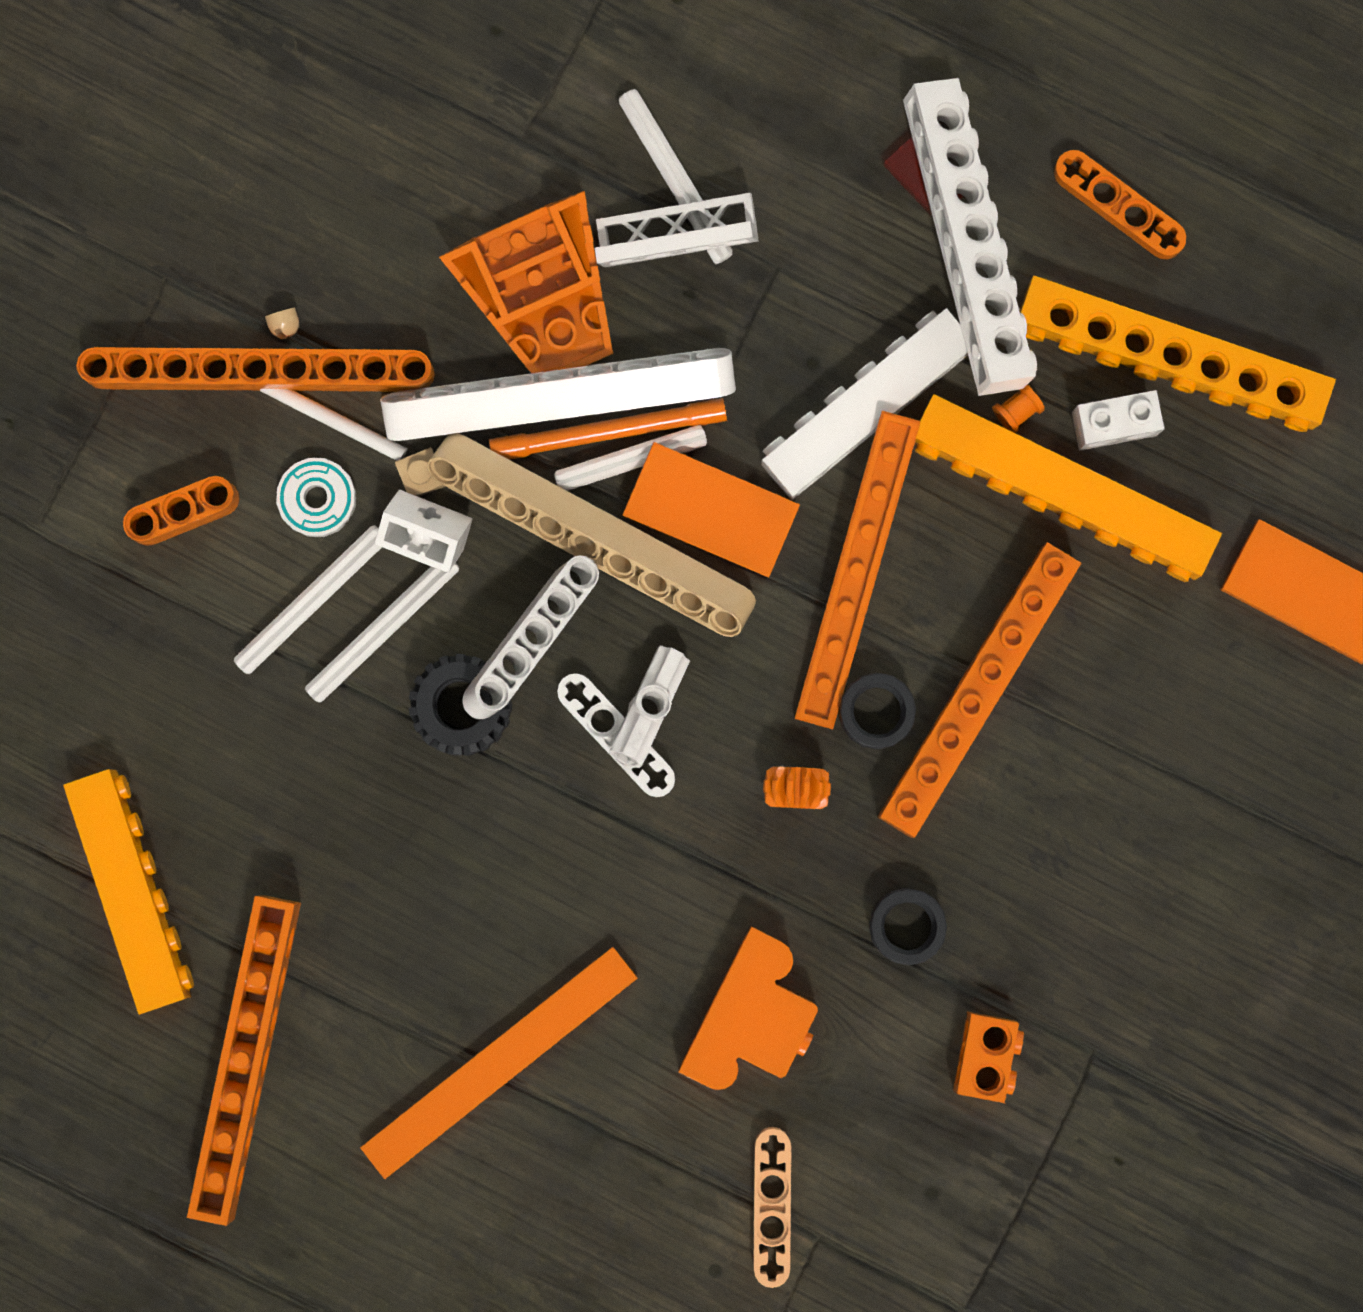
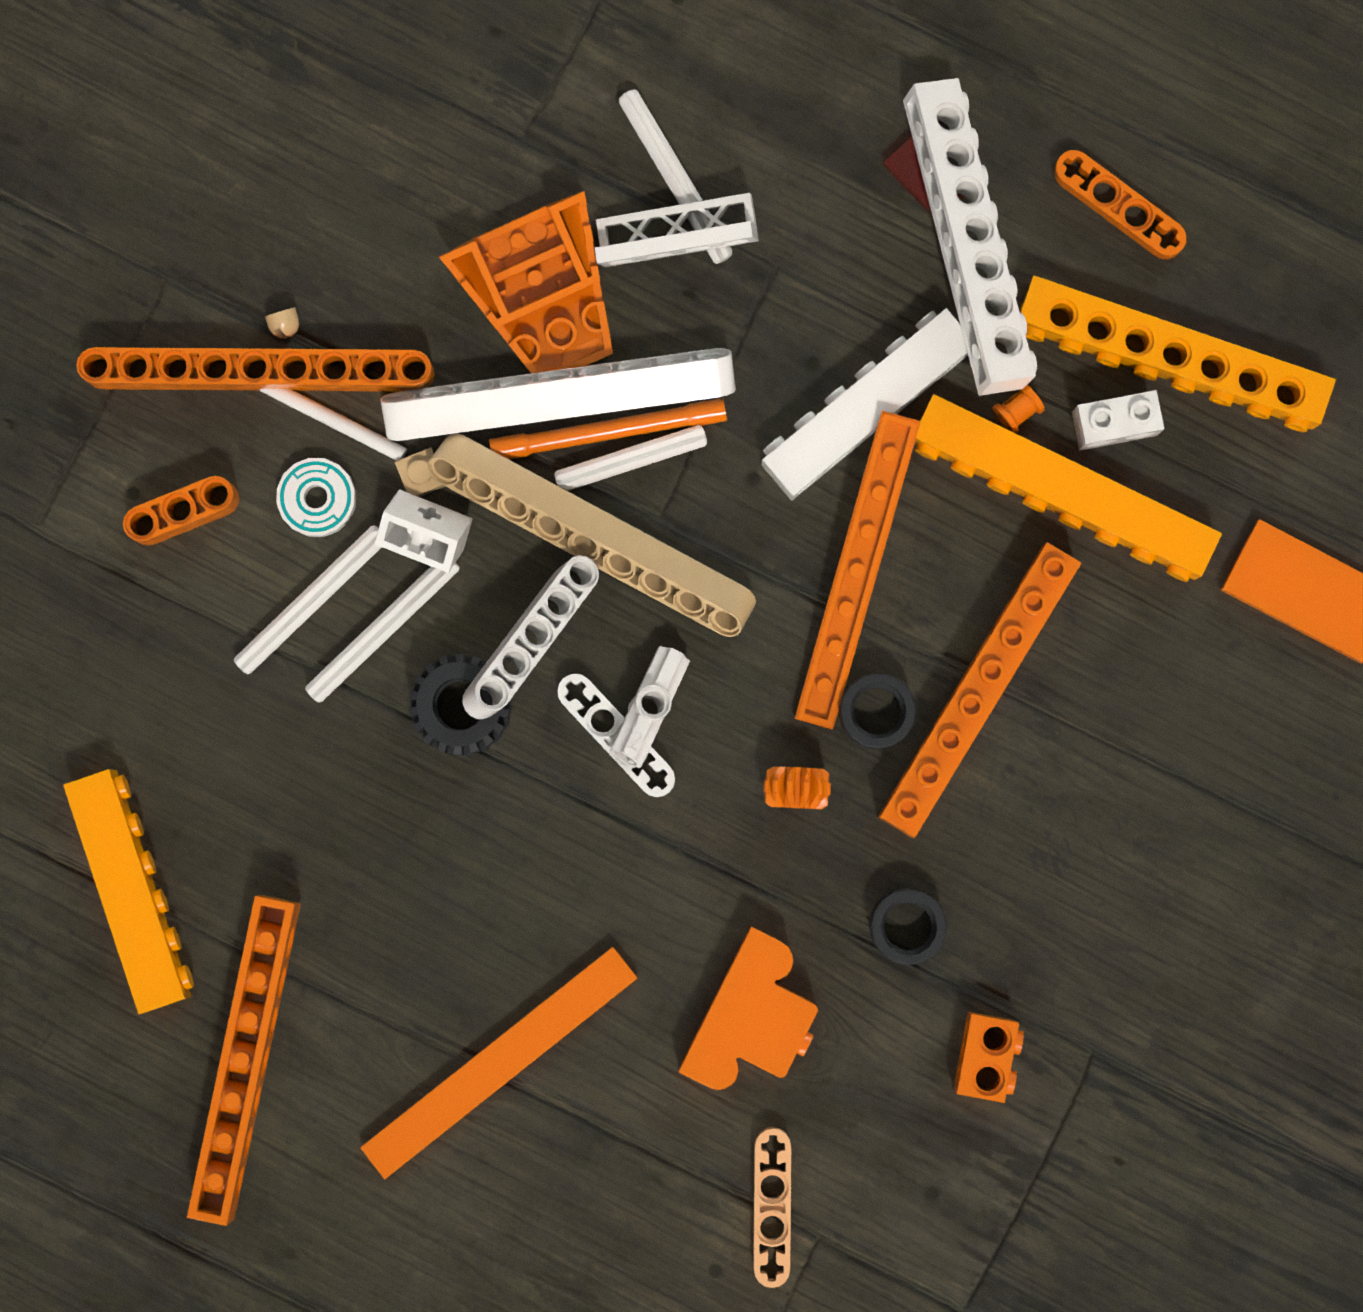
orange tile [622,442,800,578] -> none

